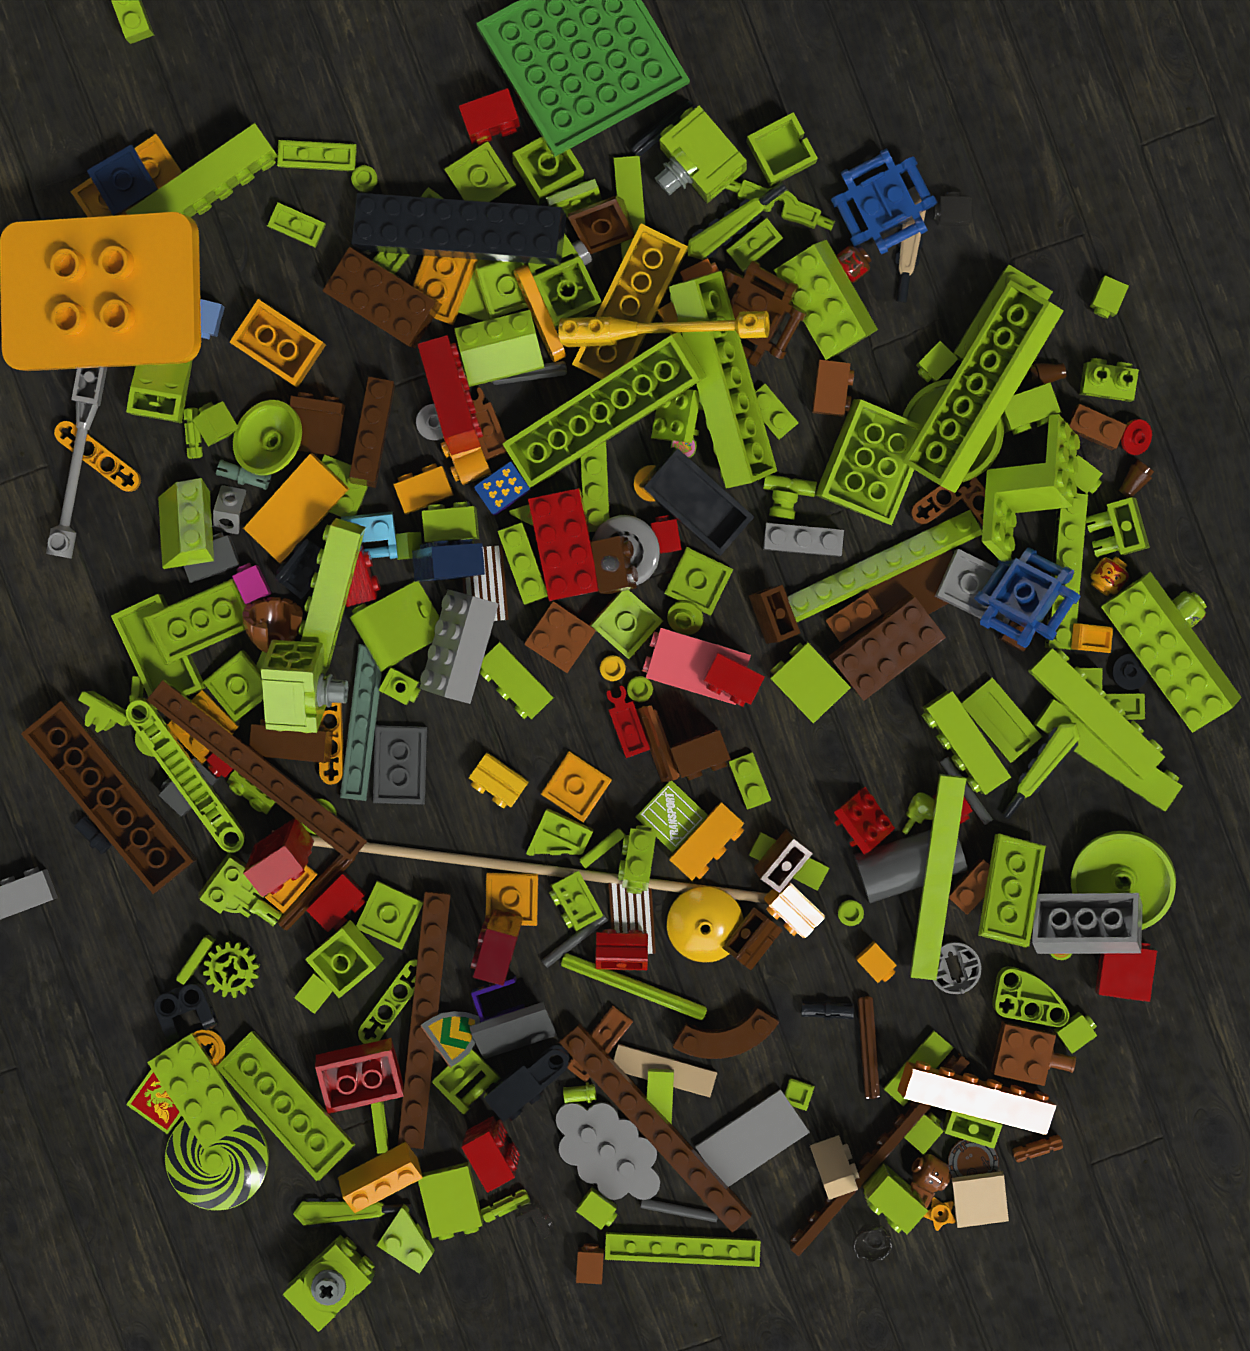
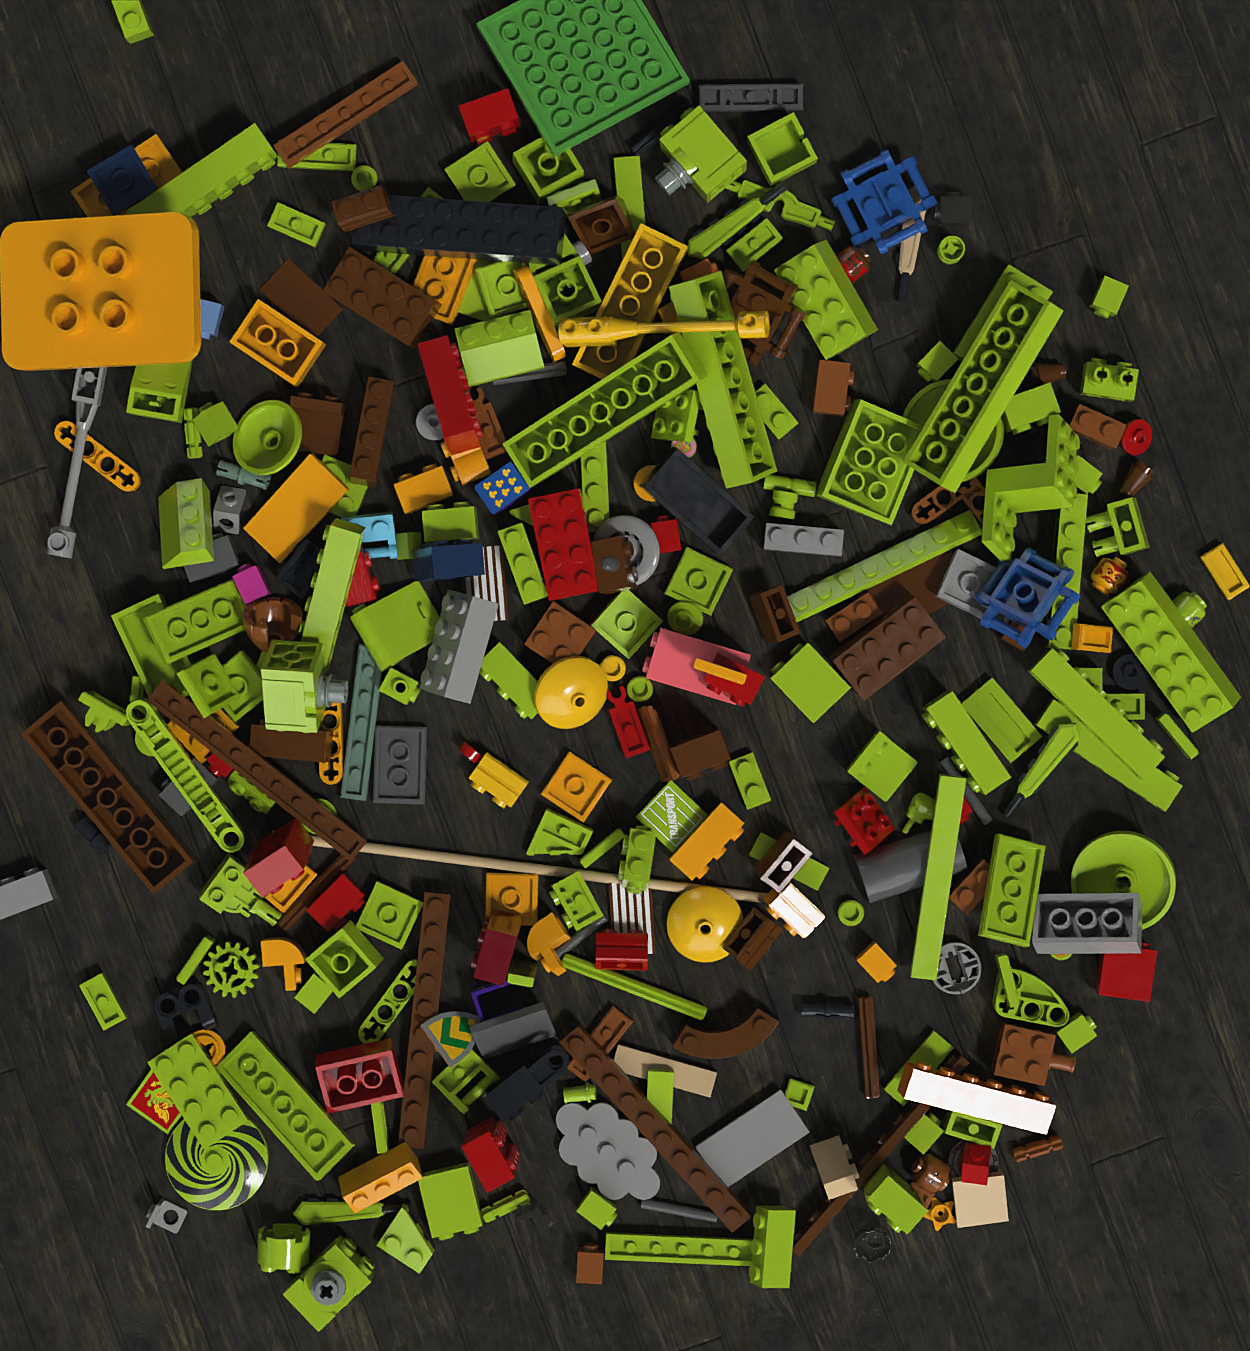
none -> lime plate [79,972,128,1031]
none -> light grey bracket [146,1198,188,1234]
none -> lime tile [177,653,240,718]
none -> lime brick [257,1223,310,1274]
none -> reddish brown sticker [259,258,343,338]
none -> light orange brick [261,937,306,991]
none -> dark orange plate [273,61,418,169]
none -> reddish brown brick [332,185,394,232]
none -> red tile [458,740,484,763]
none -> lime tile [507,958,538,987]
none -> light orange brick [527,913,571,976]
none -> yellow dish [534,656,608,729]
none -> light orange tile [693,658,747,685]
none -> dark grey plate [699,84,803,112]
none -> lime brick [749,1206,796,1288]
none -> lime bracket [846,730,917,802]
none -> lime wheel [937,236,965,264]
none -> red brick [961,1143,991,1186]
none -> lime tile [995,953,1020,1008]
none -> lime tile [1155,713,1199,759]
none -> yellow tile [1200,543,1250,600]

